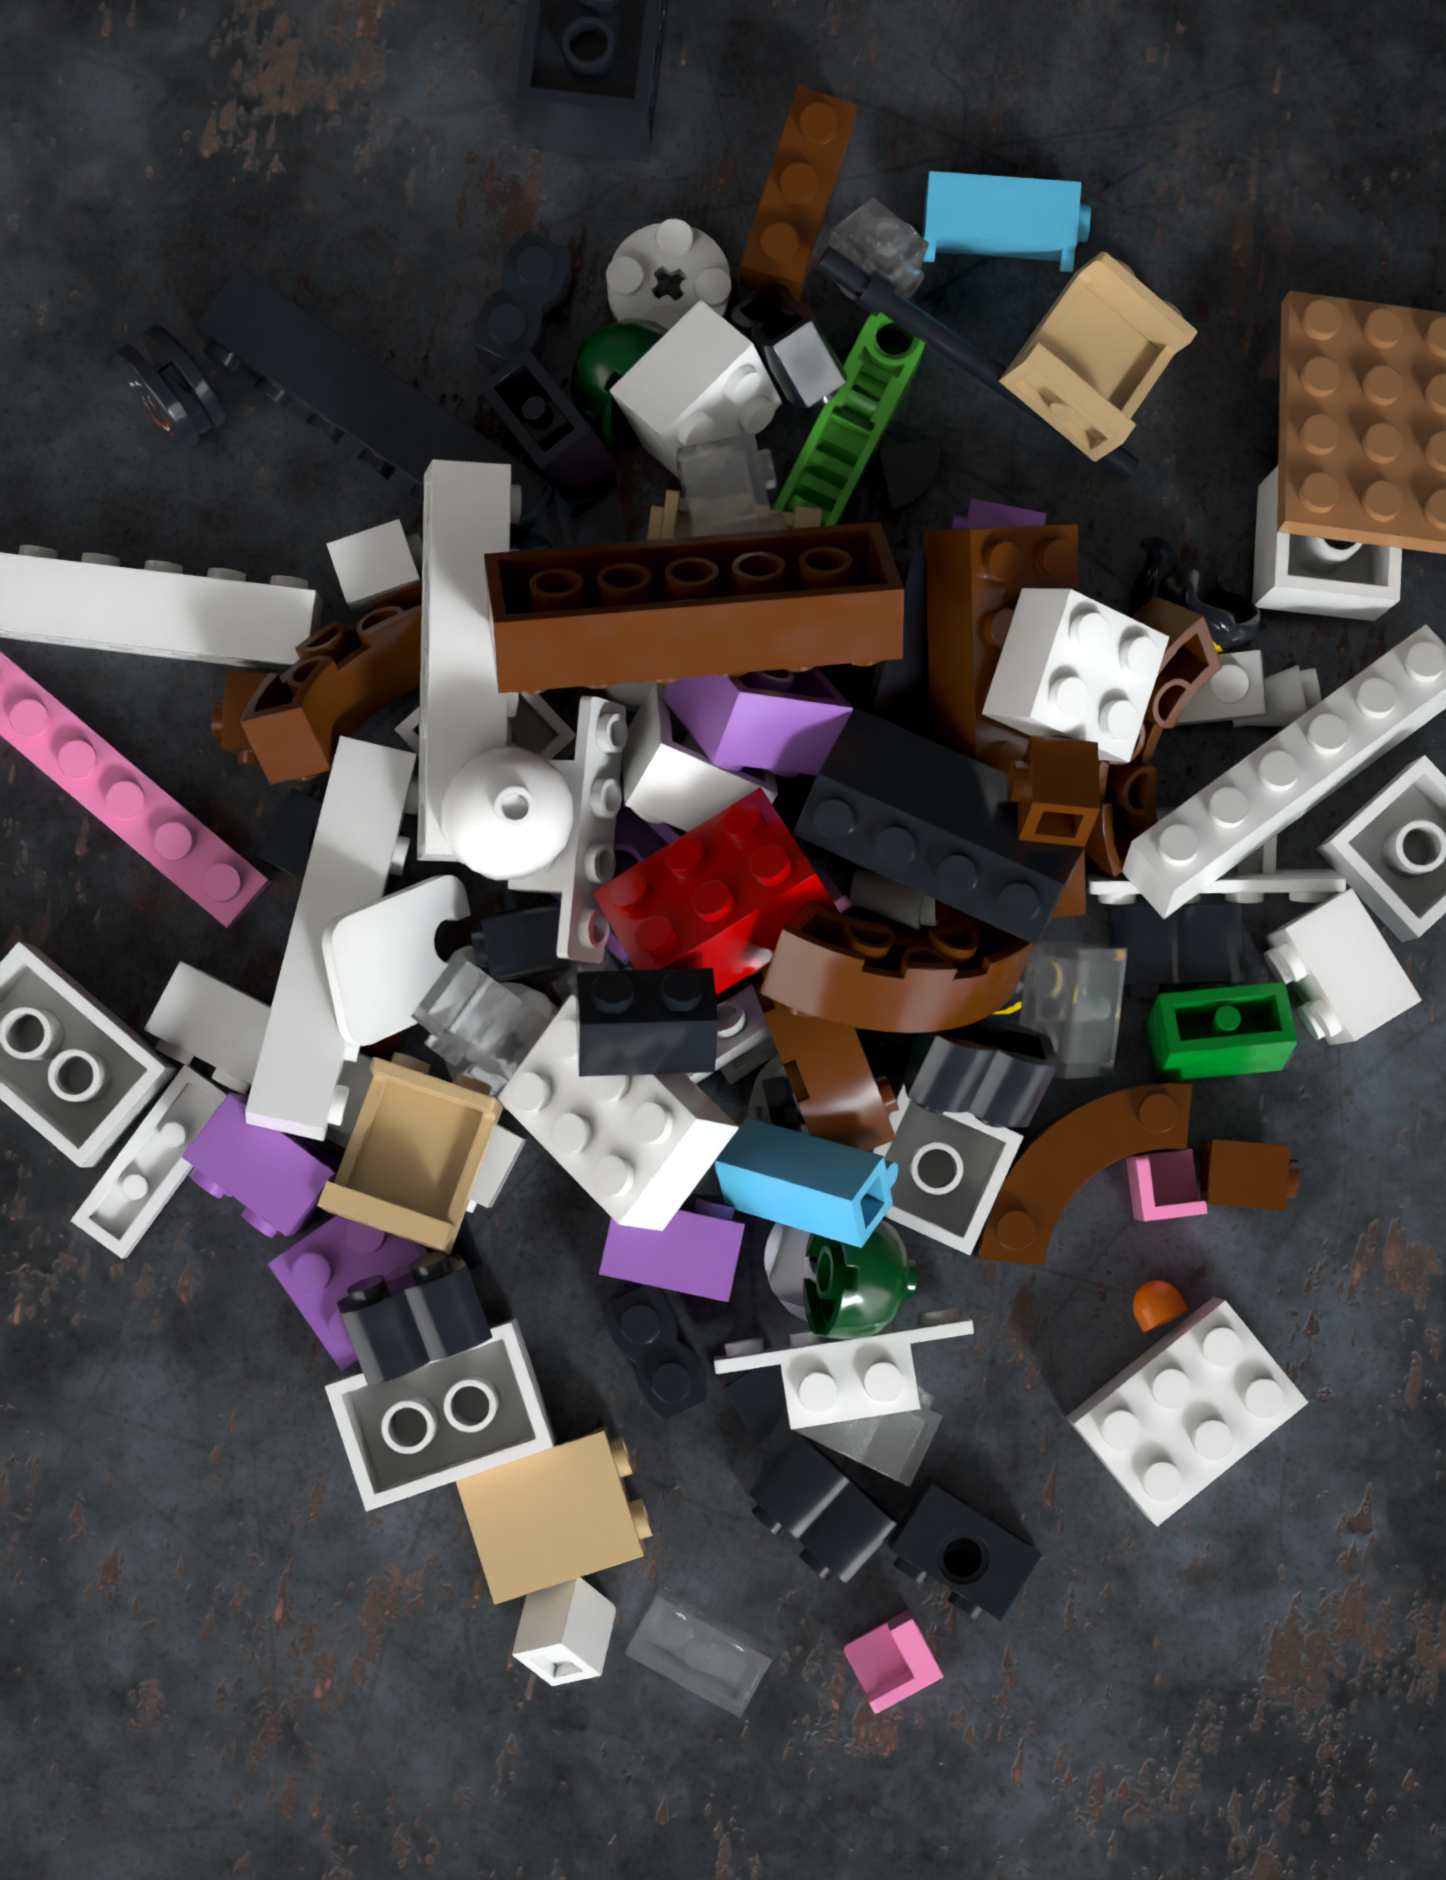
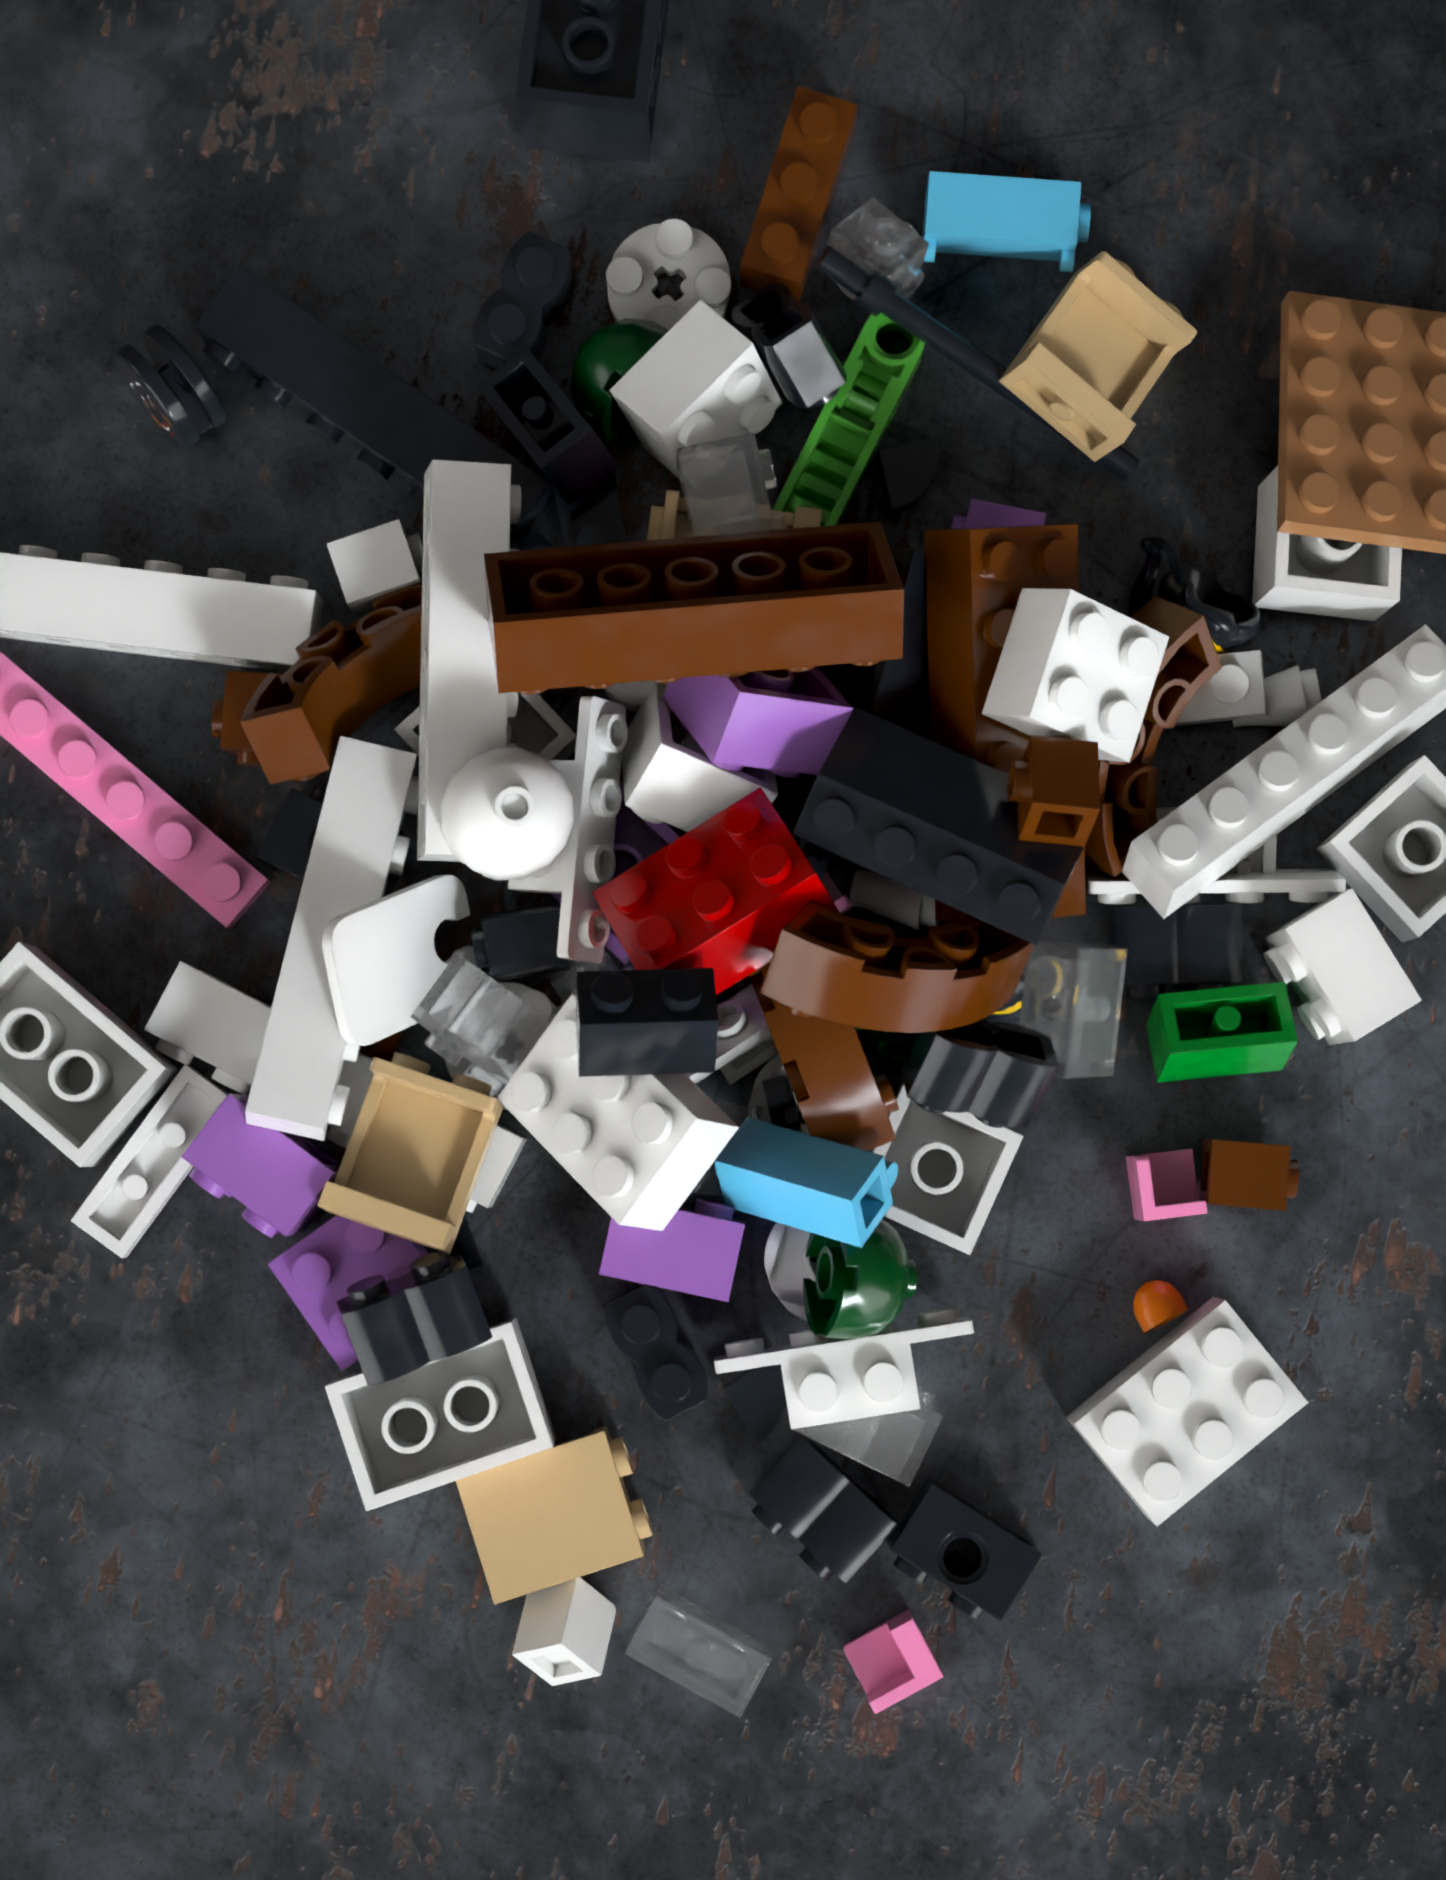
reddish brown brick [974,1083,1192,1266] -> none

